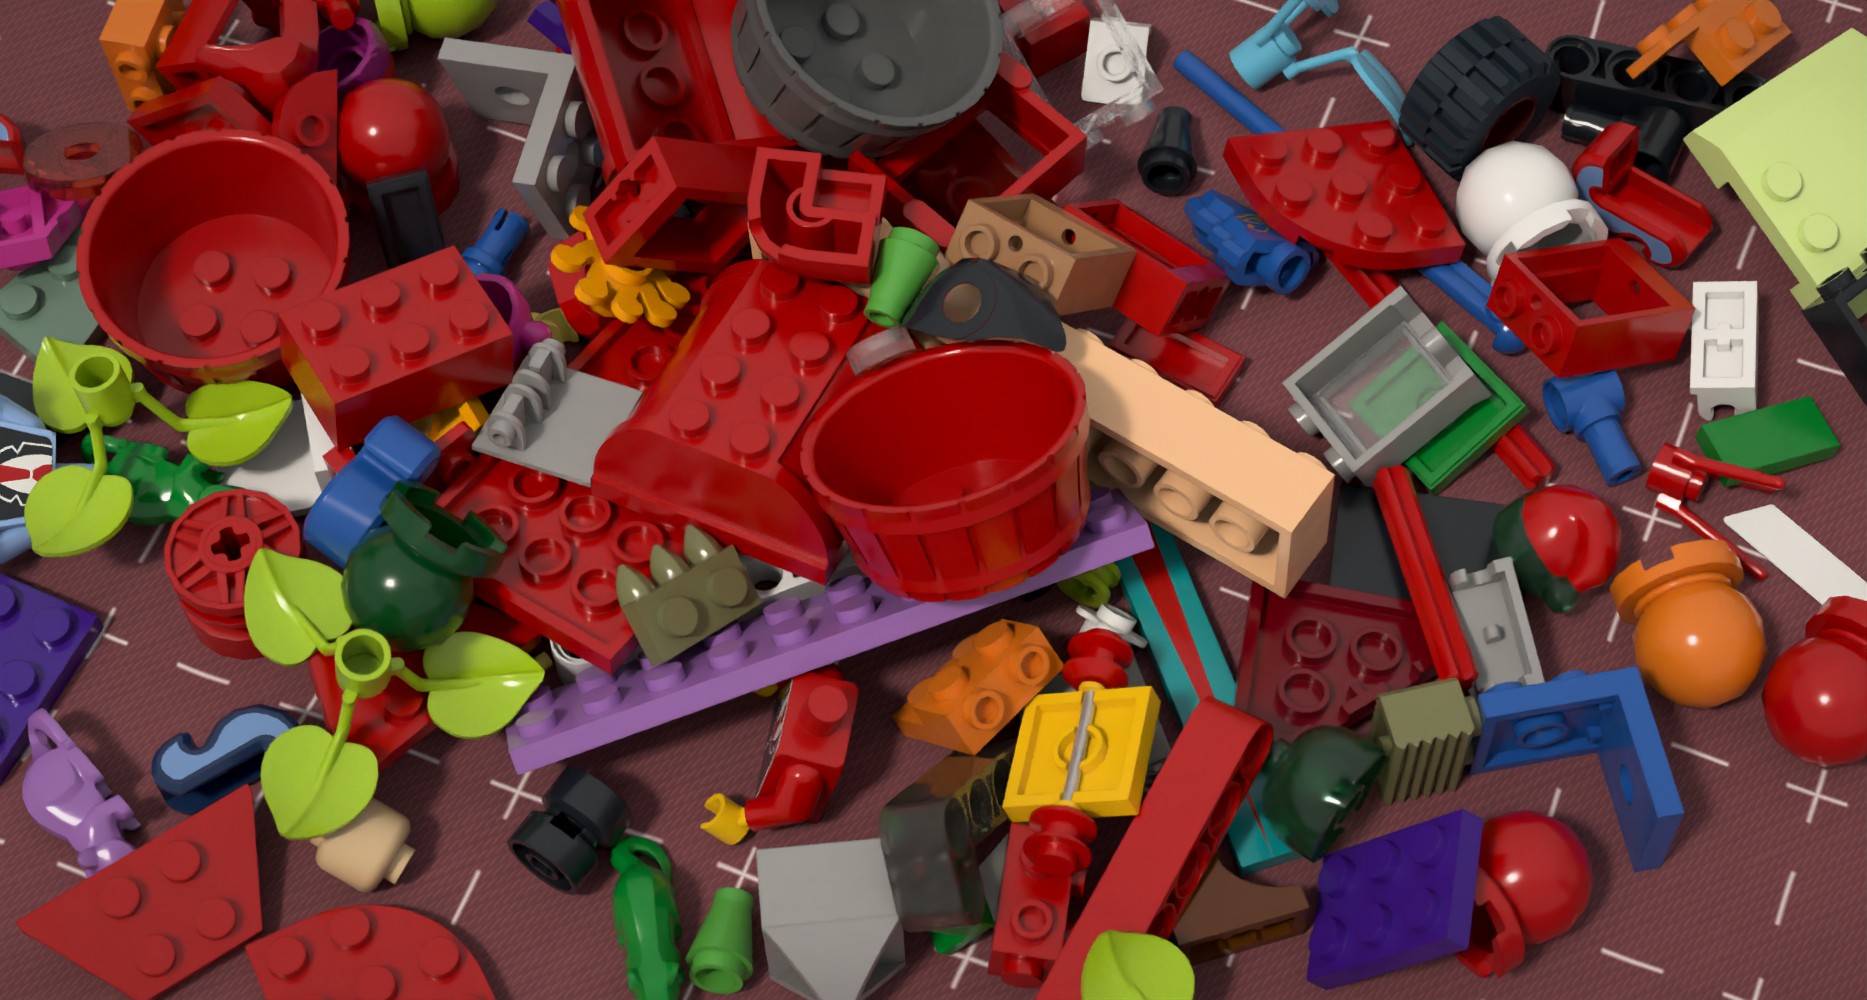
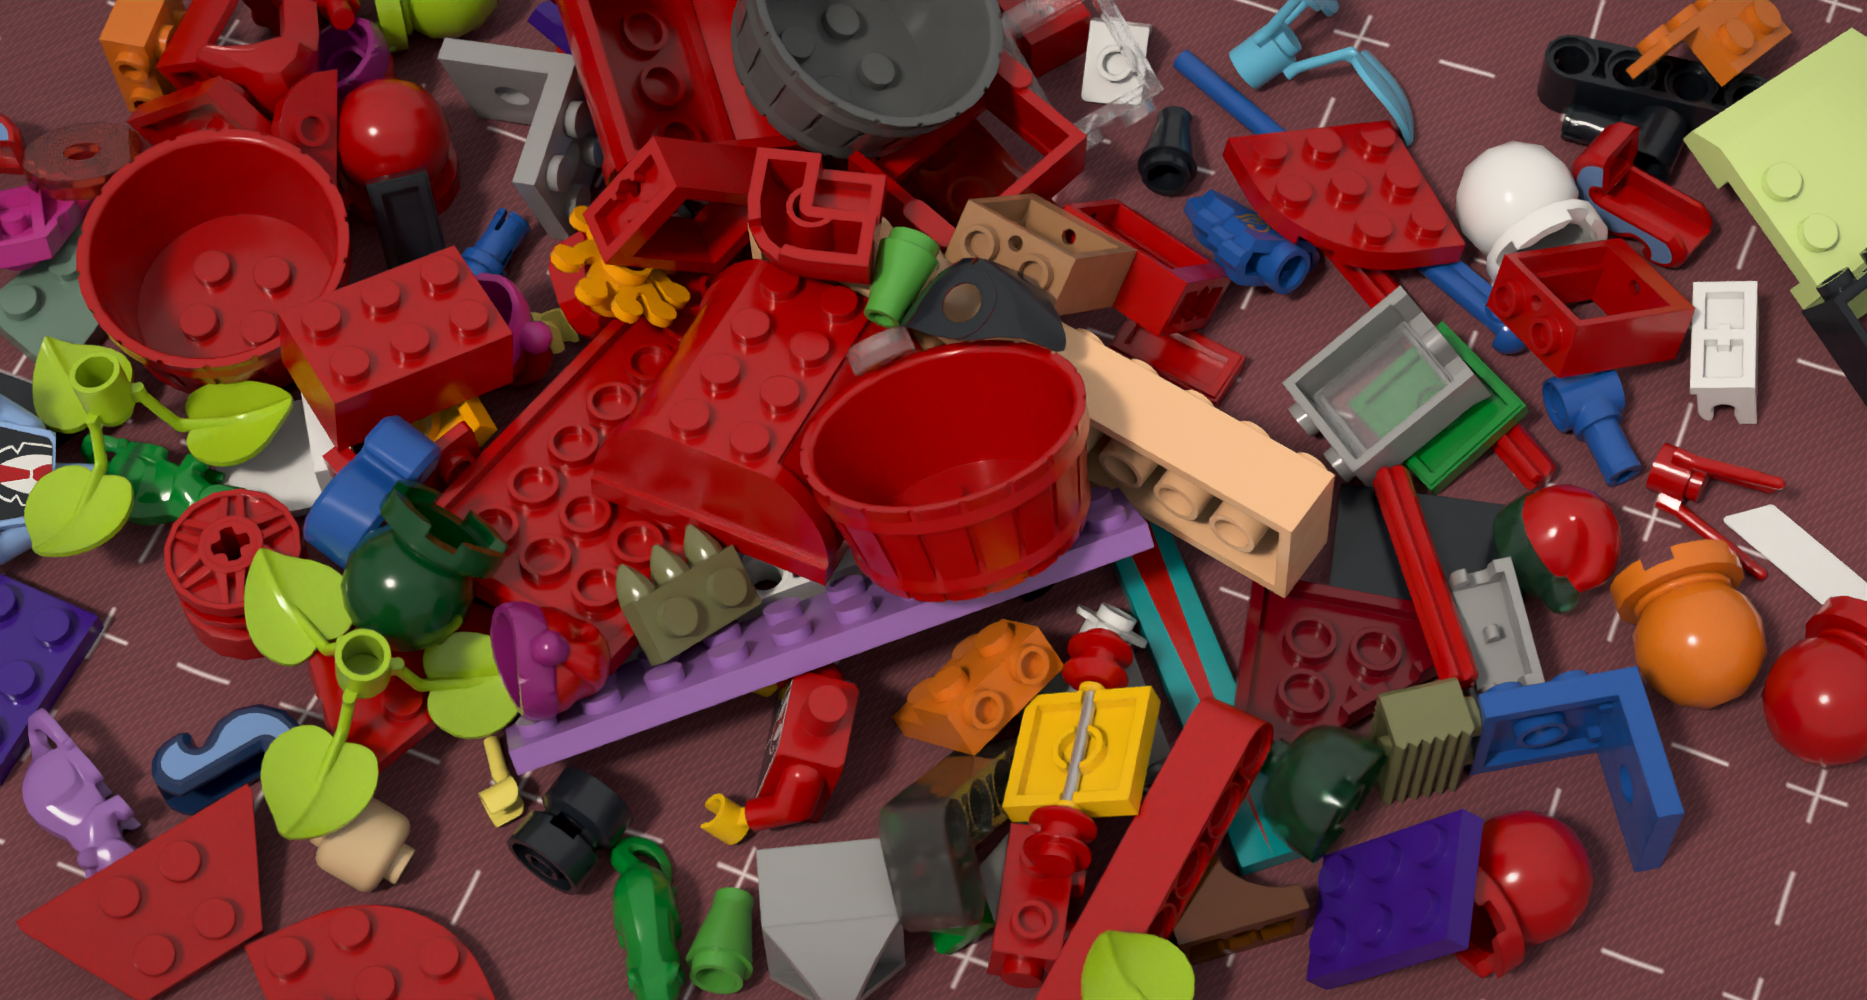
light grey hinge [471,338,643,487] -> none
lime bush [1056,562,1121,608] -> none
black wheel [1398,16,1561,181] -> none
green tile [1695,396,1840,488] -> none
none -> light yellow hand [478,736,525,827]
none -> magenta piece [490,601,612,721]

